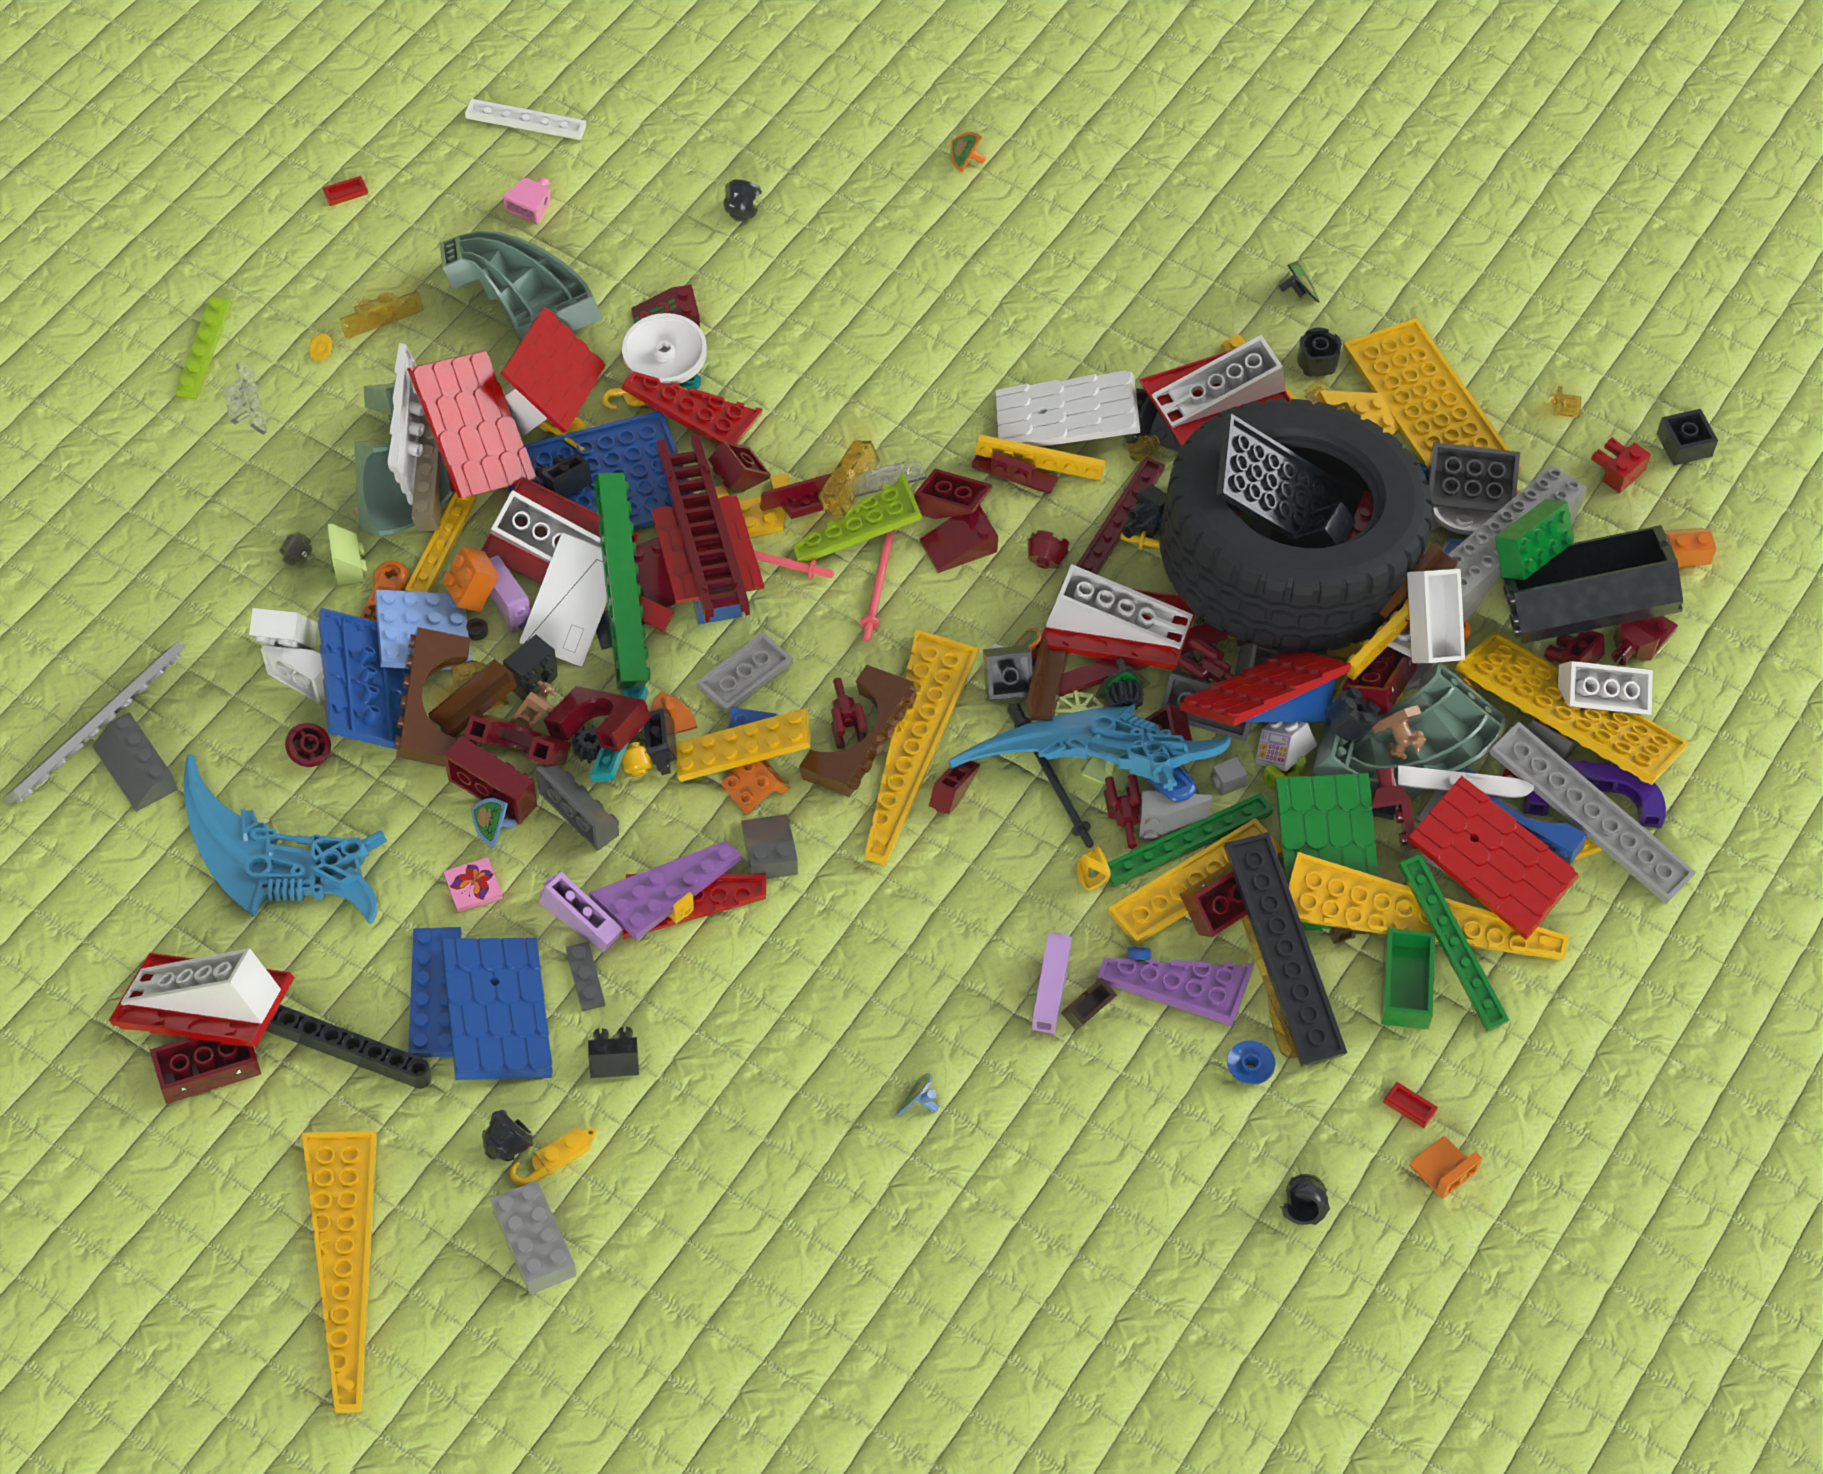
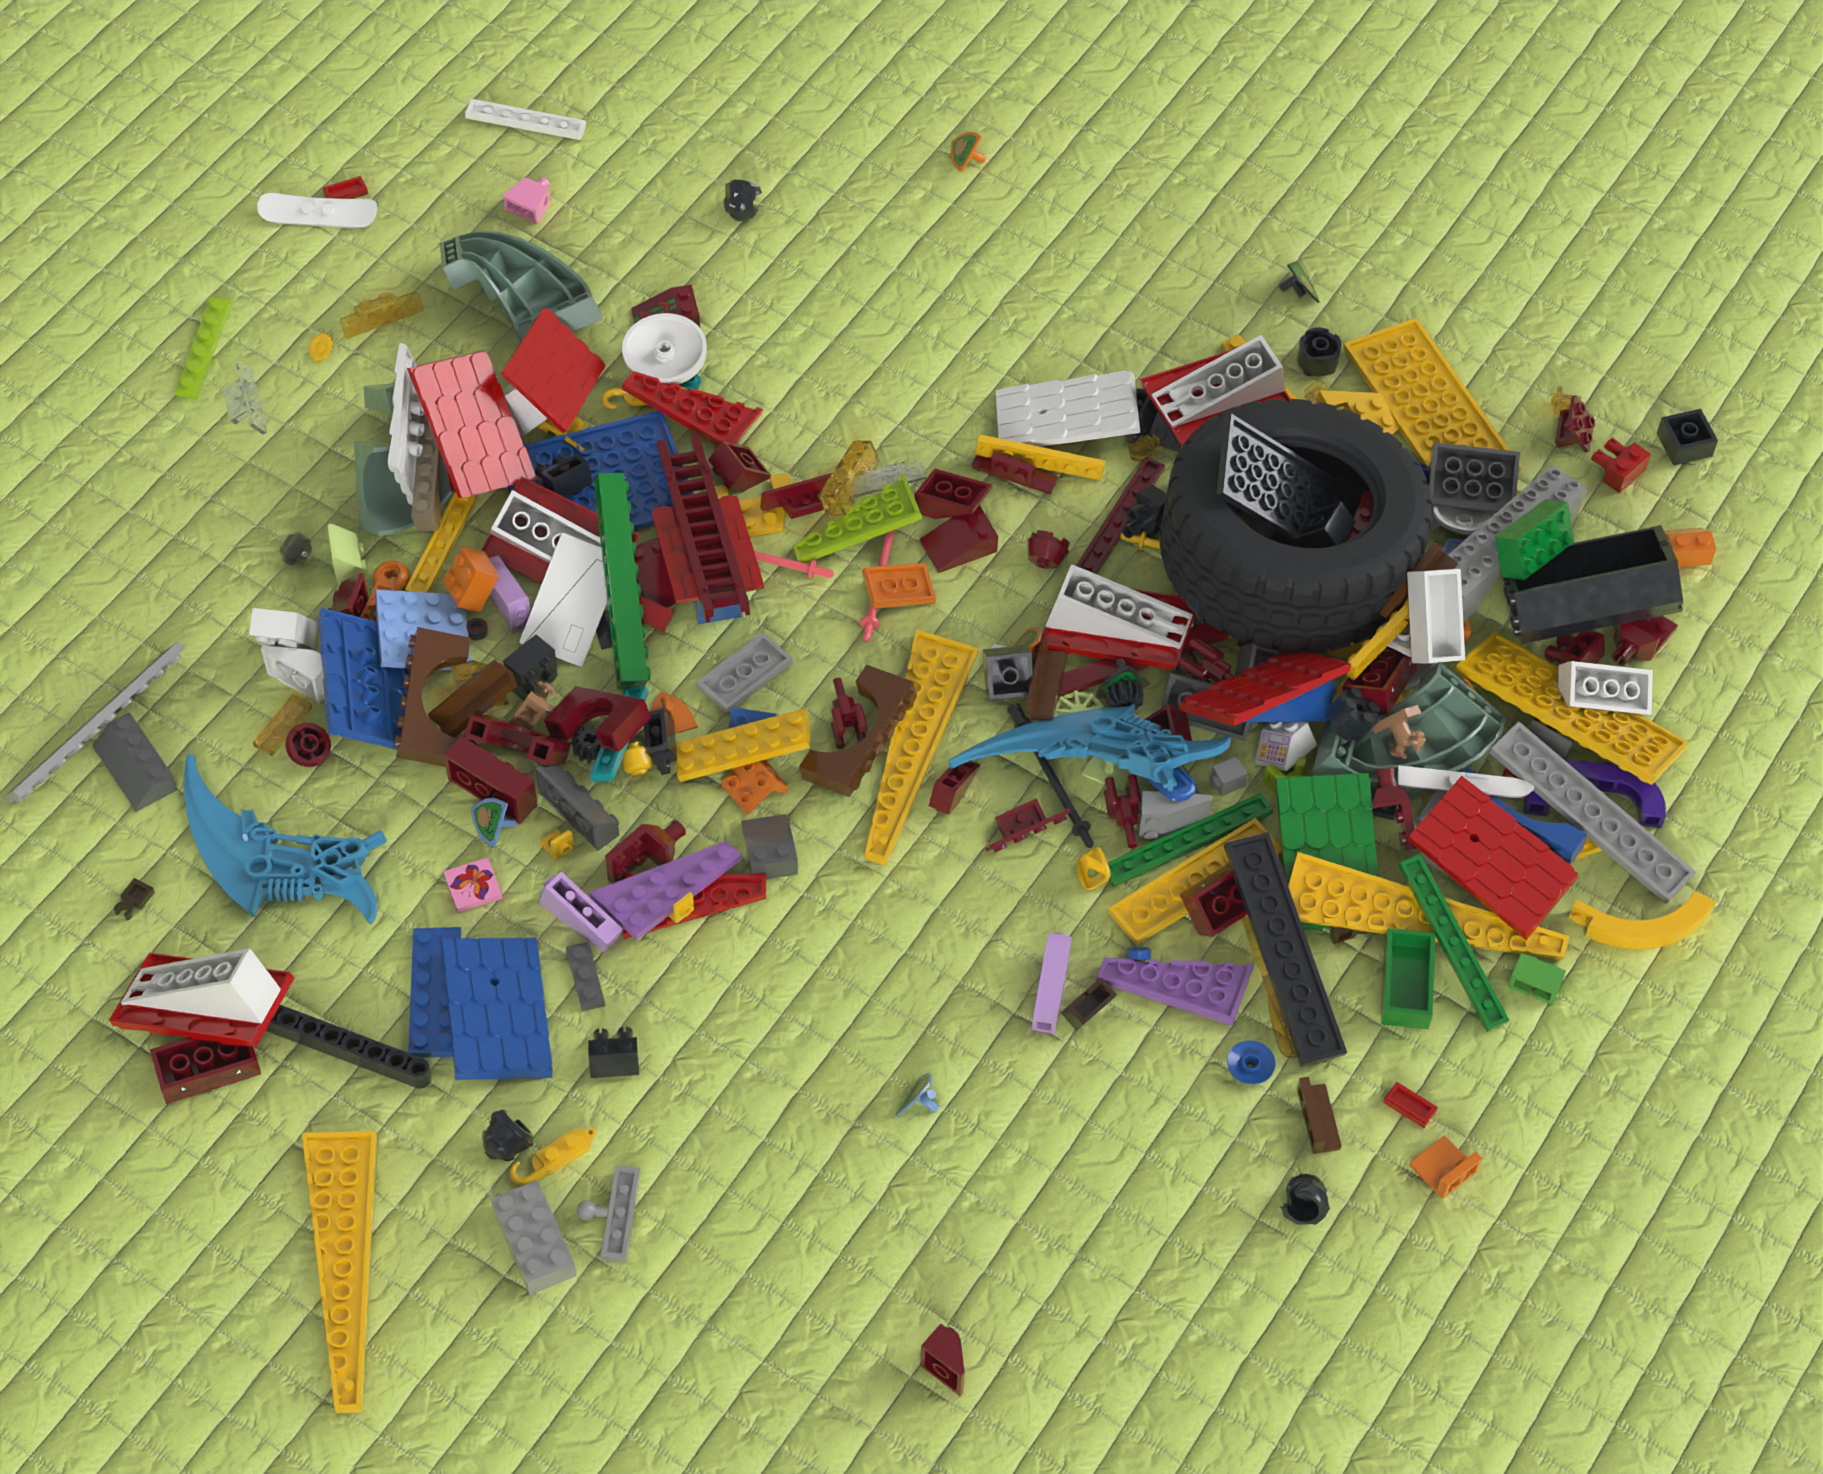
none -> dark brown plate [114,878,155,921]
none -> clear yellow tile [253,694,312,756]
none -> white piece [257,193,377,229]
none -> dark red slope [328,573,369,617]
none -> yellow bracket [539,829,574,861]
none -> light grey plate [576,1166,641,1262]
none -> dark red plate [605,820,686,884]
none -> orange tile [862,563,936,608]
none -> dark red slope [920,1323,965,1396]
none -> dark red bracket [985,798,1071,853]
none -> reddish brown panel [1297,1077,1342,1154]
none -> bright green piece [1508,953,1566,1005]
none -> dark red bracket [1555,395,1595,453]
none -> yellow arch [1568,891,1716,949]

